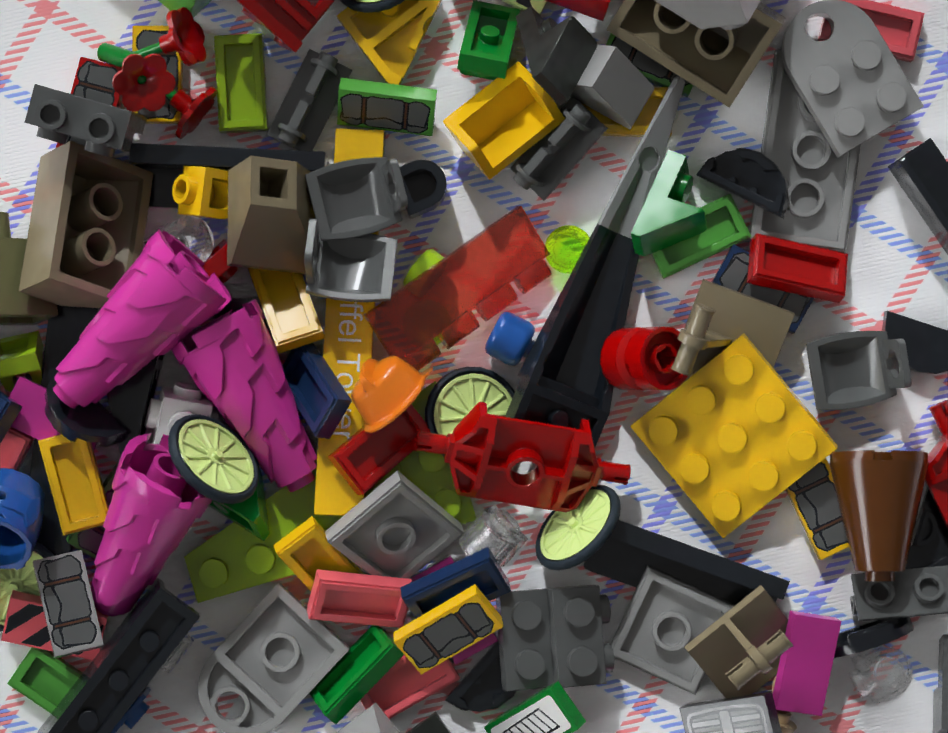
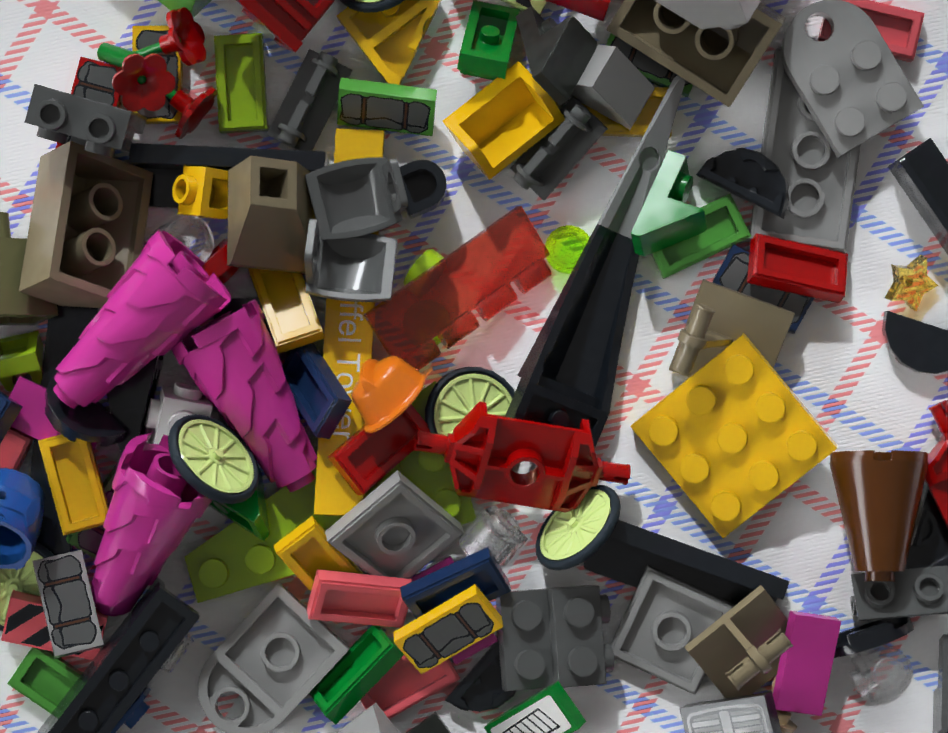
blue piece [484,312,535,366] -> none
red wheel [600,327,688,391] -> none
dark grey tile [786,458,849,560] -> none
dark grey piece [806,331,912,410] -> none
none -> clear yellow piece [885,255,938,312]

